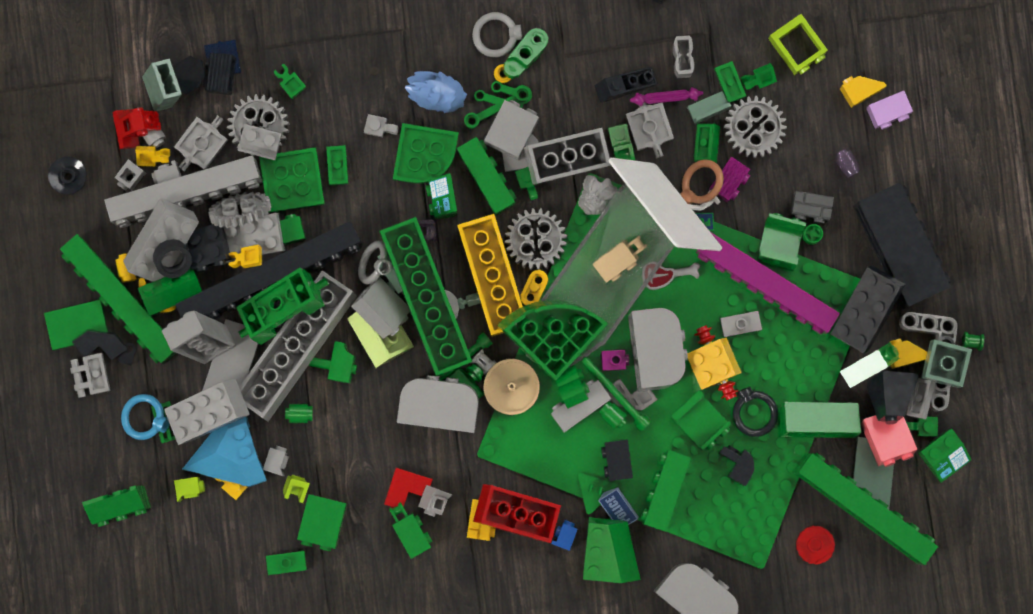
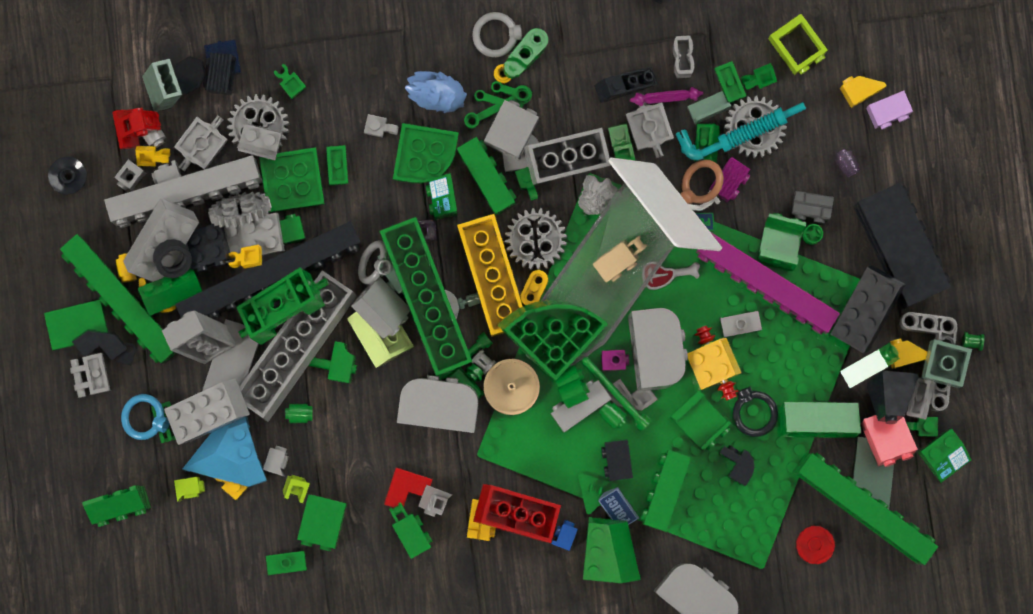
none -> teal piece [676,102,806,160]

